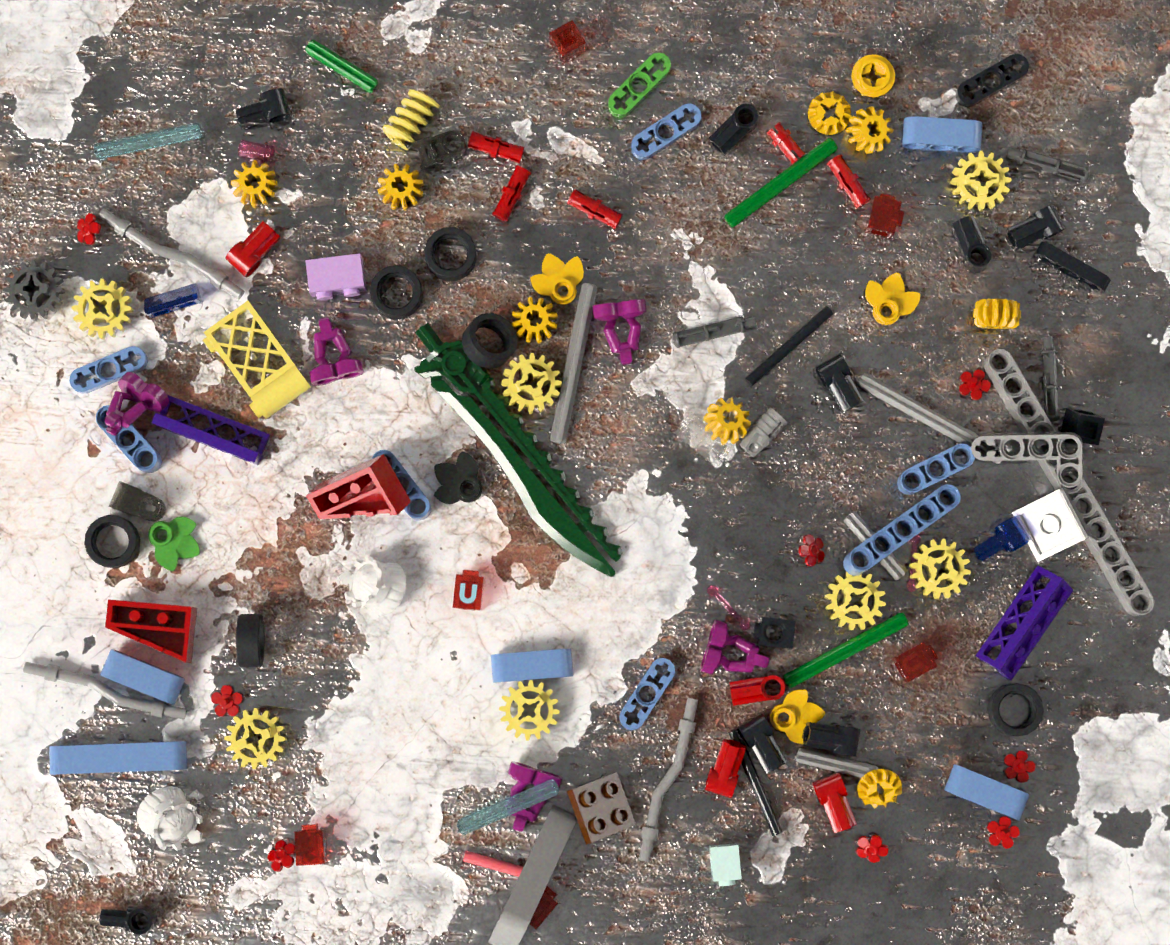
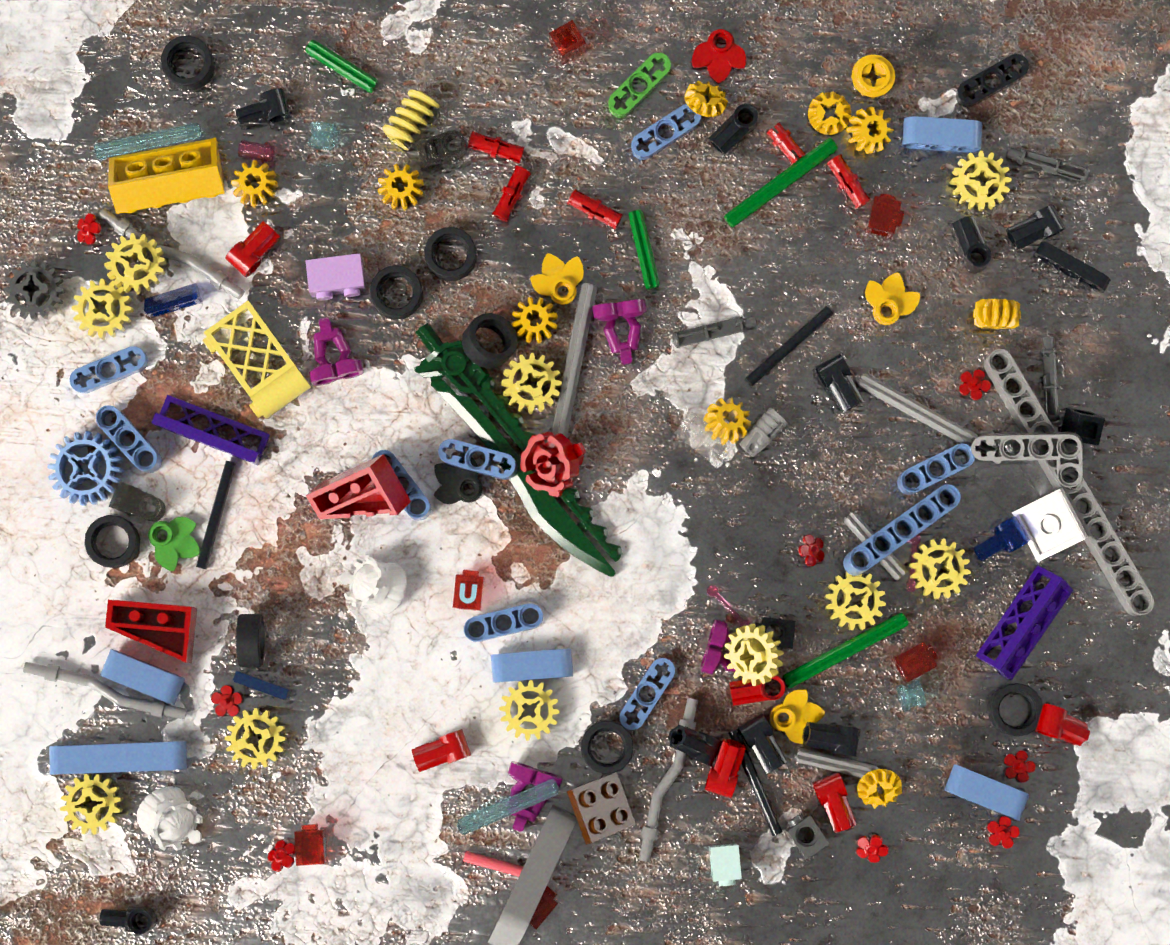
magenta piece [105,372,169,436] -> none
none -> light blue gear [47,431,124,506]
none -> light yellow gear [60,773,123,835]
none -> light yellow gear [104,233,166,294]
none -> yellow slope [108,138,225,214]
none -> black tyre [161,35,215,91]
none -> black bar [196,460,236,570]
none -> dark blue tile [233,671,292,700]
none -> clear light blue wheel [307,122,337,150]
none -> red piece [411,729,471,772]
none -> medium blue beam [438,439,518,480]
none -> medium blue beam [464,603,543,642]
none -> red piece [520,431,586,497]
none -> black tyre [581,721,633,774]
none -> green axle [629,210,660,290]
none -> black piece [668,725,722,767]
none -> yellow gear [685,81,728,117]
none -> red plate [692,29,746,84]
none -> light yellow gear [724,623,784,686]
none -> dark grey brick [785,813,829,860]
none -> clear light blue wheel [896,680,926,712]
none -> red piece [1035,704,1090,746]

